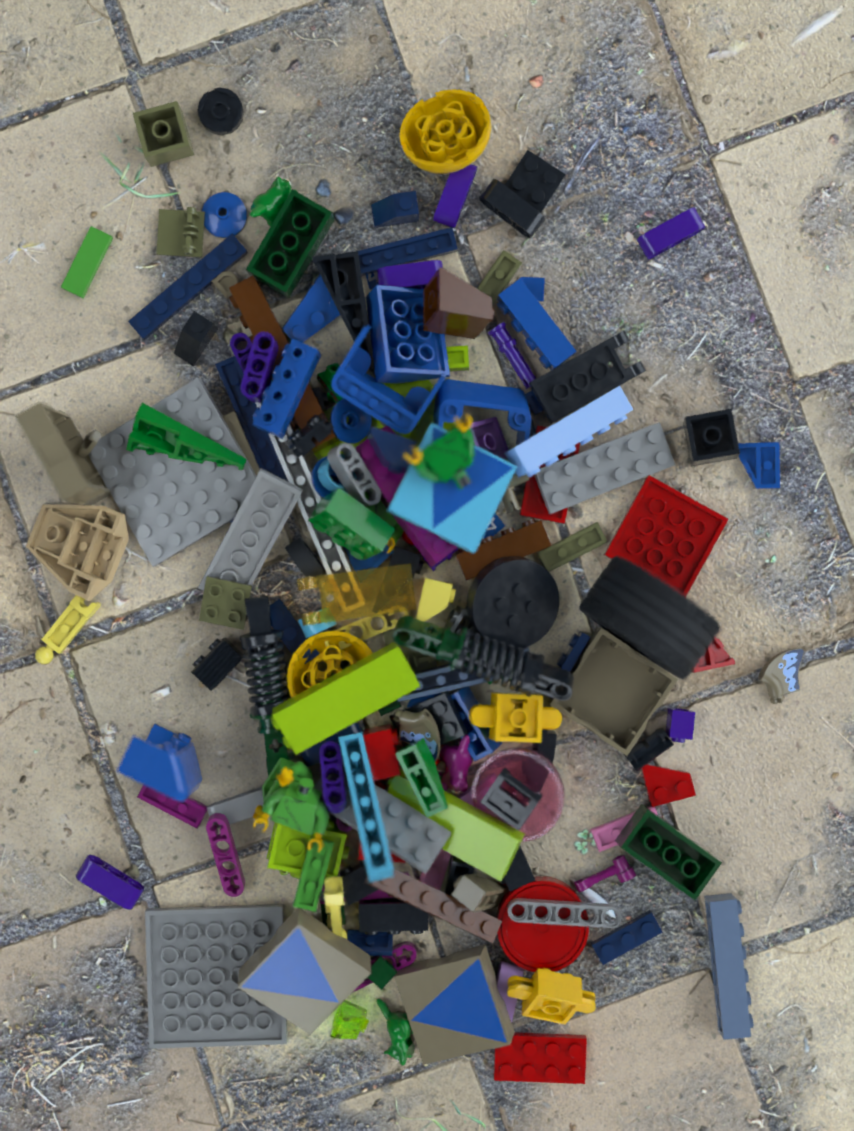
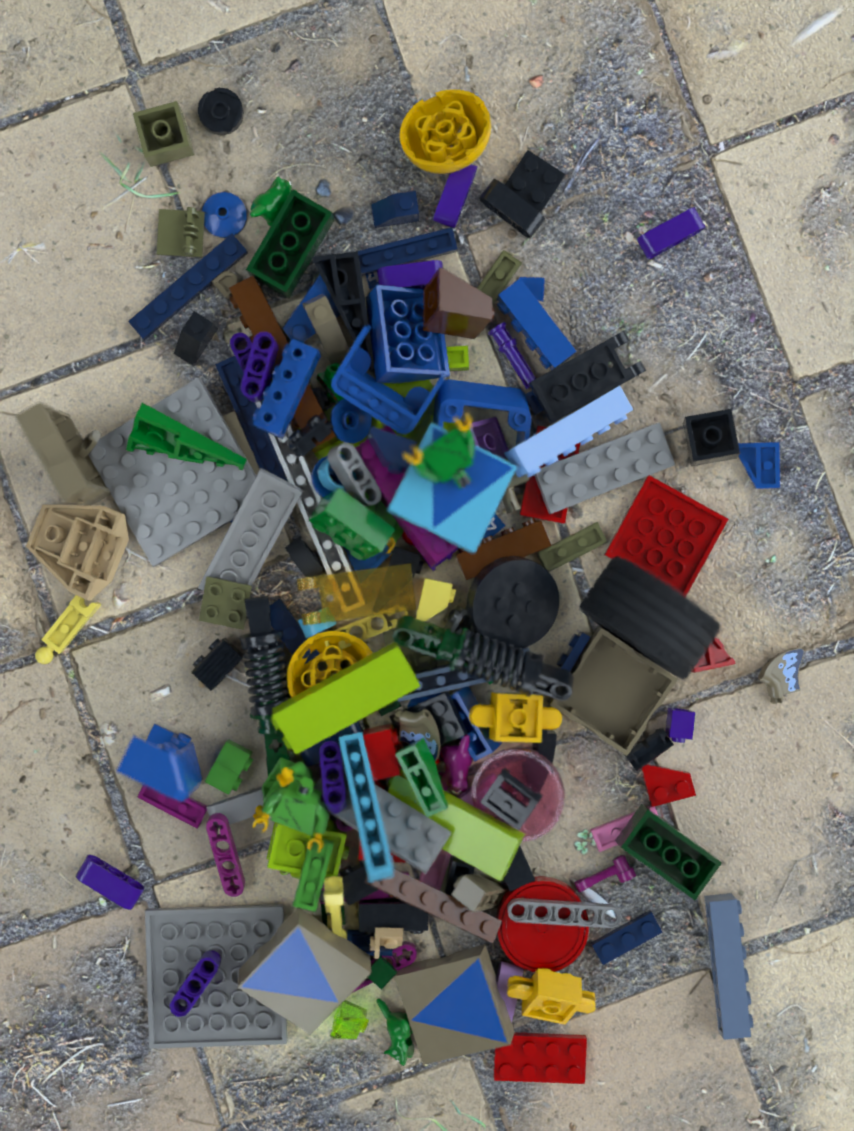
bright green tile [61,226,113,299] -> none
none -> dark purple beam [170,950,221,1017]
none -> bright green brick [205,739,254,795]
none -> dark tan slope [302,293,350,364]
none -> tan bracket [370,928,403,959]

